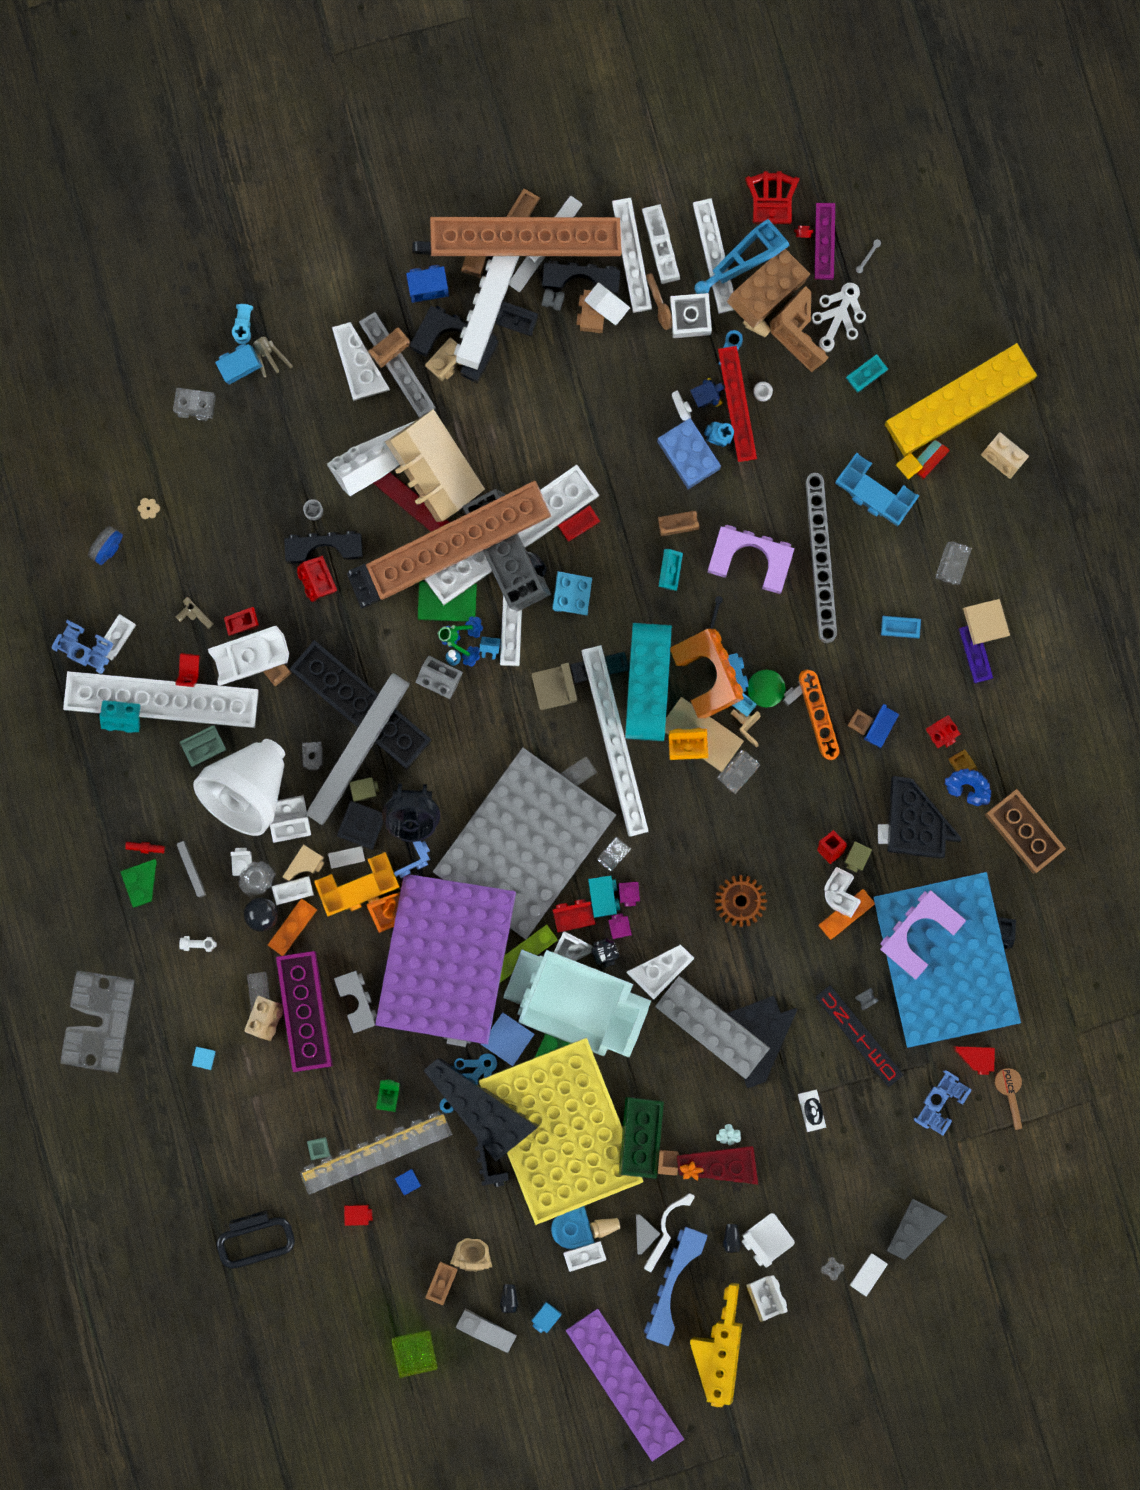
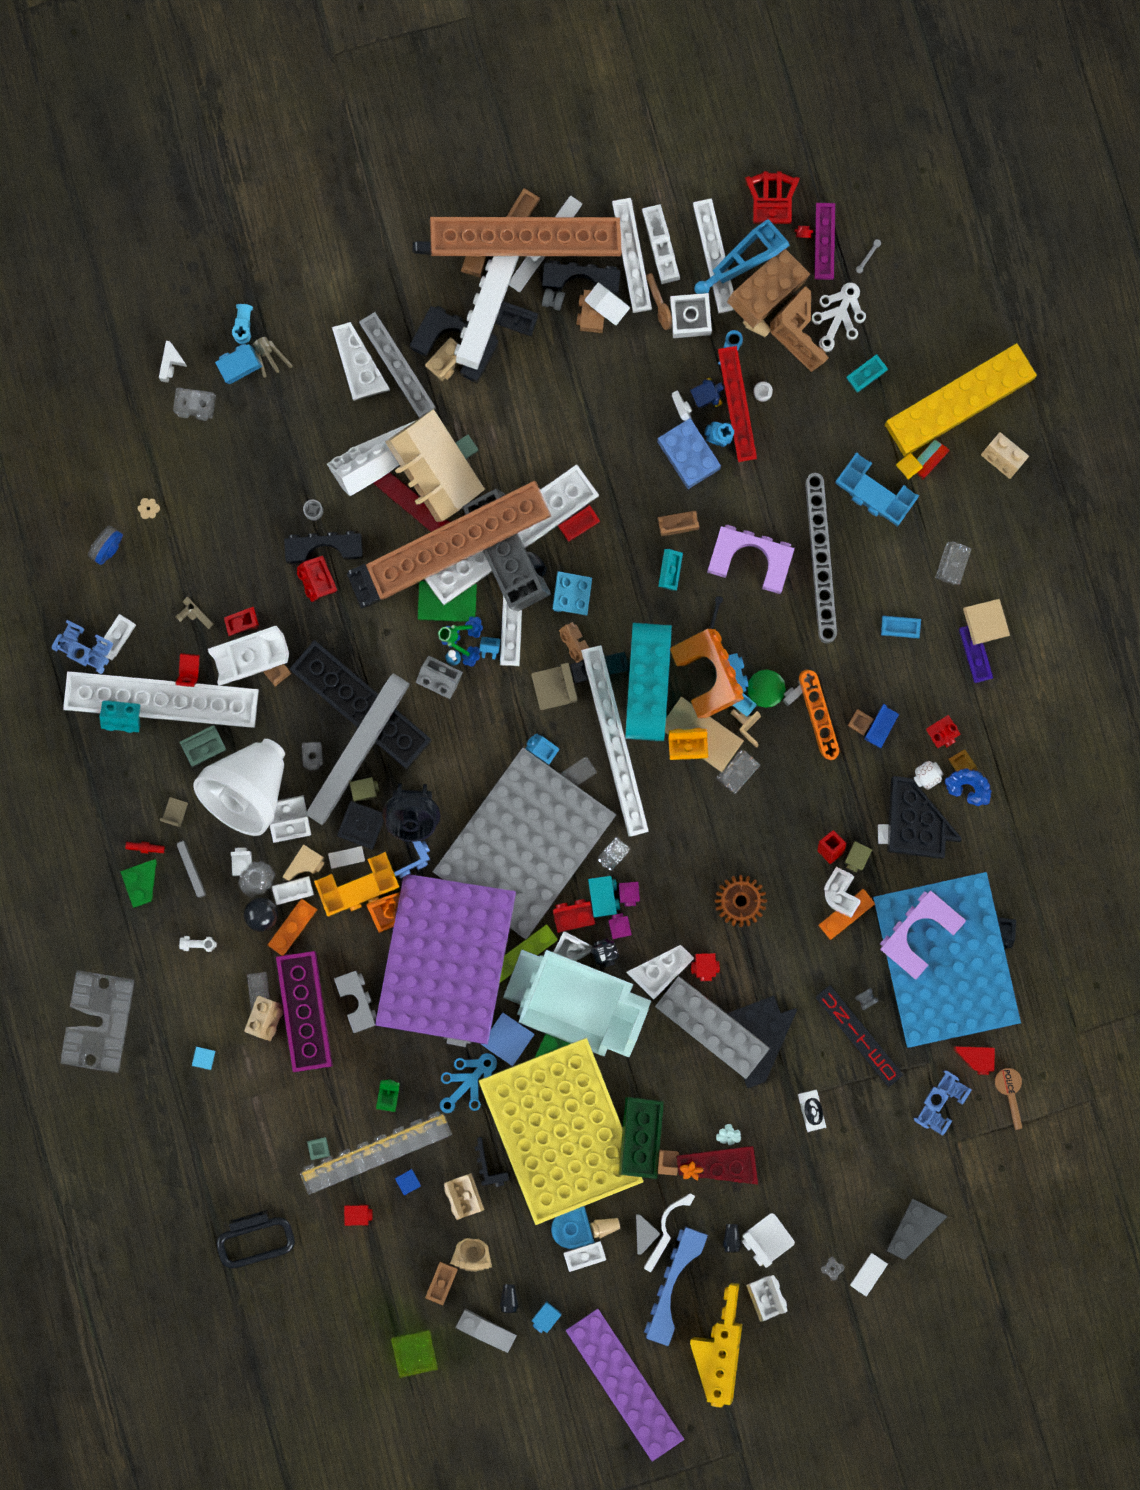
medium nougat hinge [368,327,411,368] -> none
blue brick [406,265,449,303] -> none
black wing [423,1058,540,1161] -> none
medium nougat brick [984,789,1066,874] -> none
none -> white slope [159,341,187,382]
none -> dark tan bracket [160,797,188,827]
none -> tan bracket [444,1173,484,1220]
none -> sand green tile [456,435,479,459]
none -> dark azure bracket [525,734,559,765]
none -> medium nougat hinge [559,622,589,663]
none -> red brick [691,953,720,981]
none -> white head [914,761,944,789]

